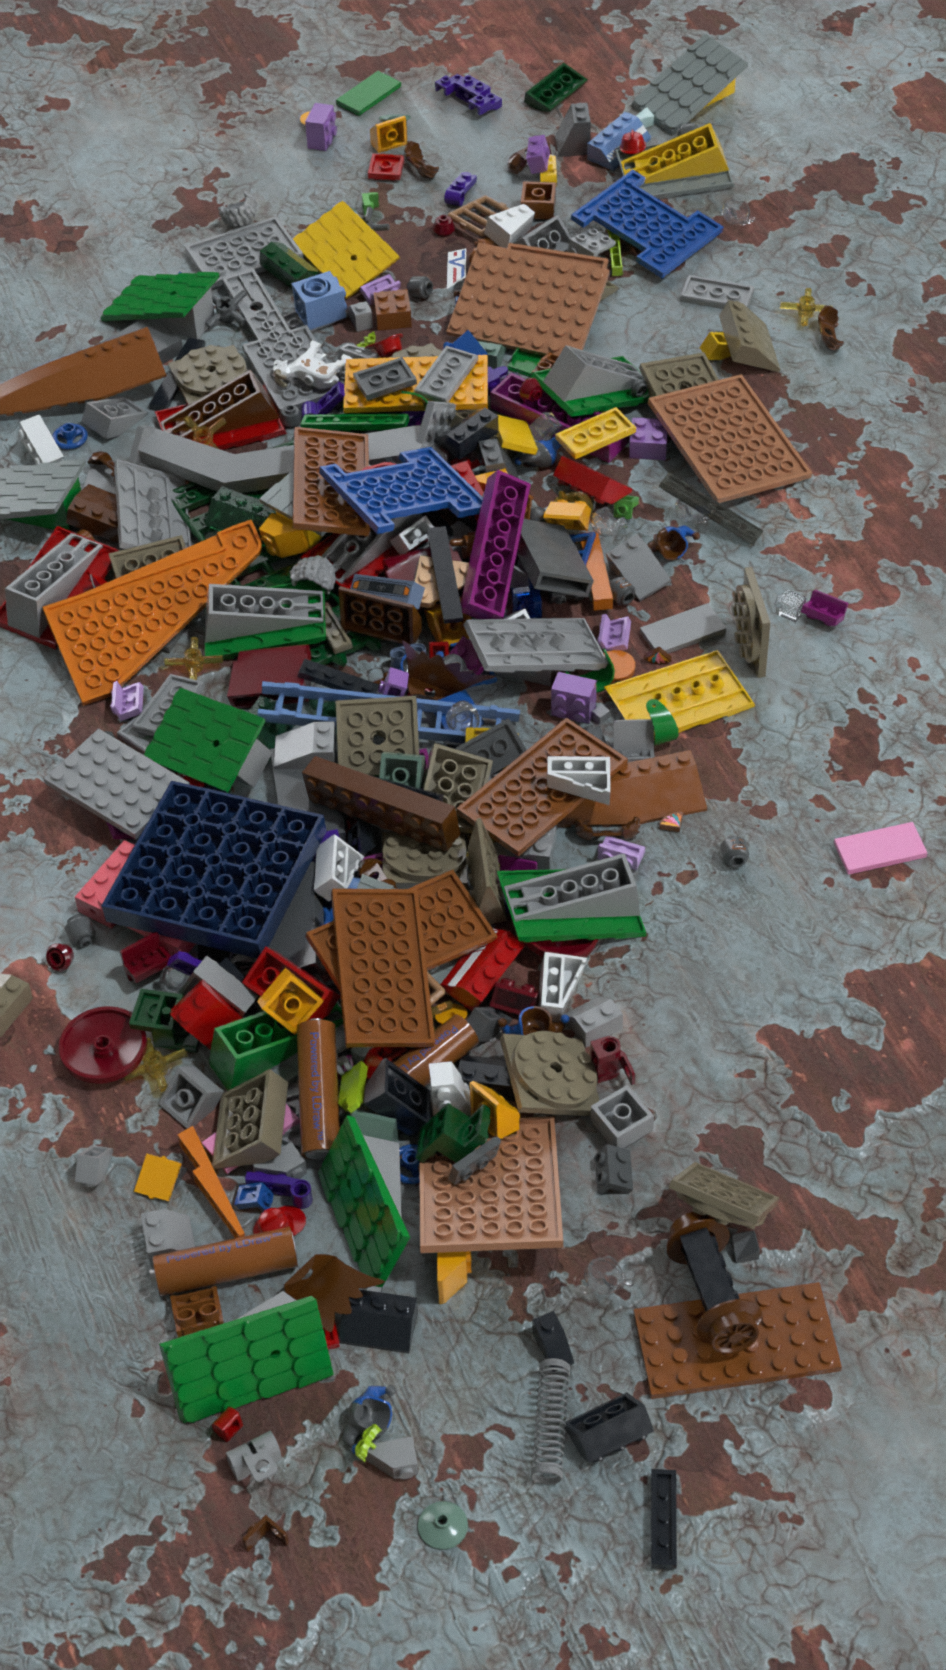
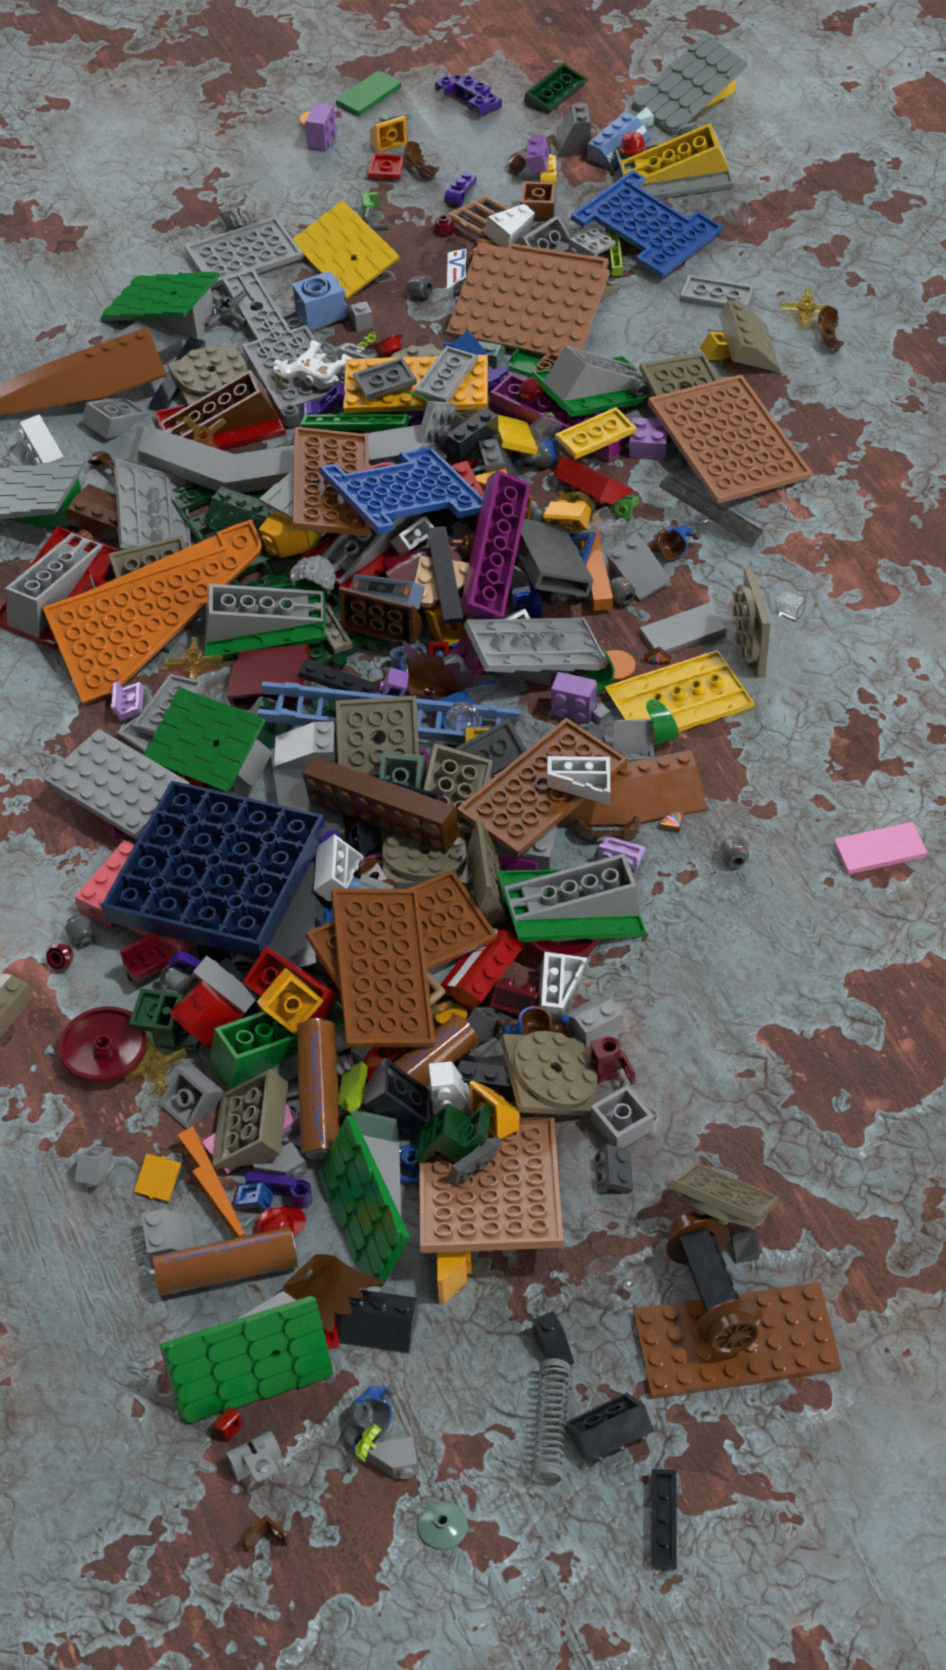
blue piece [52,423,88,449] -> none
dark orange slope [170,1286,224,1338] -> none
dark green slope [260,241,320,289] -> none
lavender bracket [360,274,401,306] -> none
dark orange brick [373,289,412,331] -> none
lavender bracket [597,614,631,652] -> none
magenta bracket [801,589,848,626] -> none

